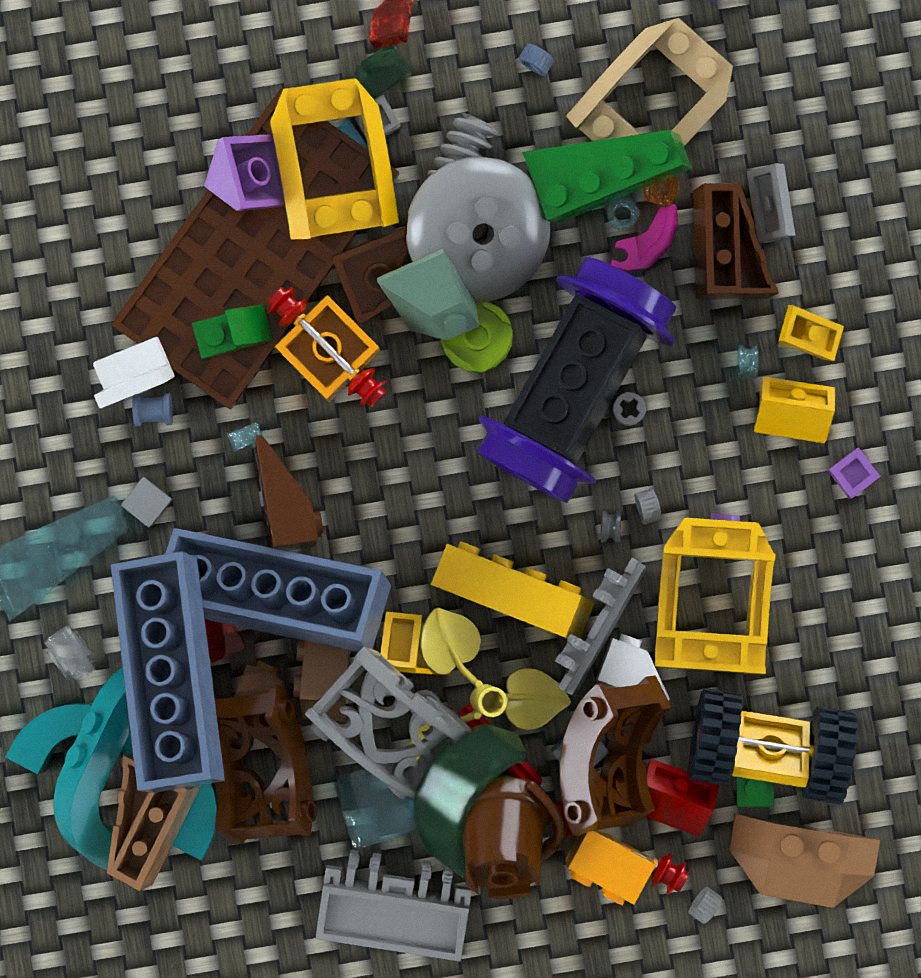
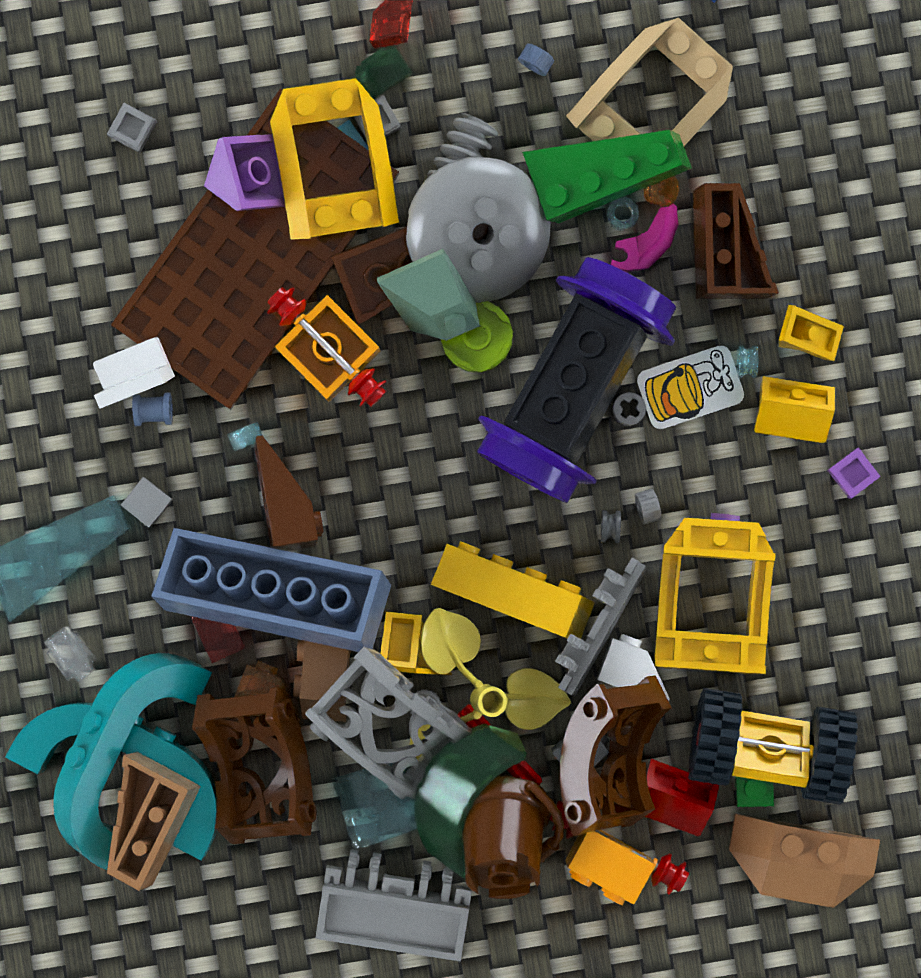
sand blue brick [111,551,225,793] -> none
green slope [192,304,273,360] -> none
light grey axle [688,886,723,924] -> none
light grey plate [747,163,795,243] -> none
none -> light grey tile [107,103,157,153]
none -> sticker [637,346,744,429]

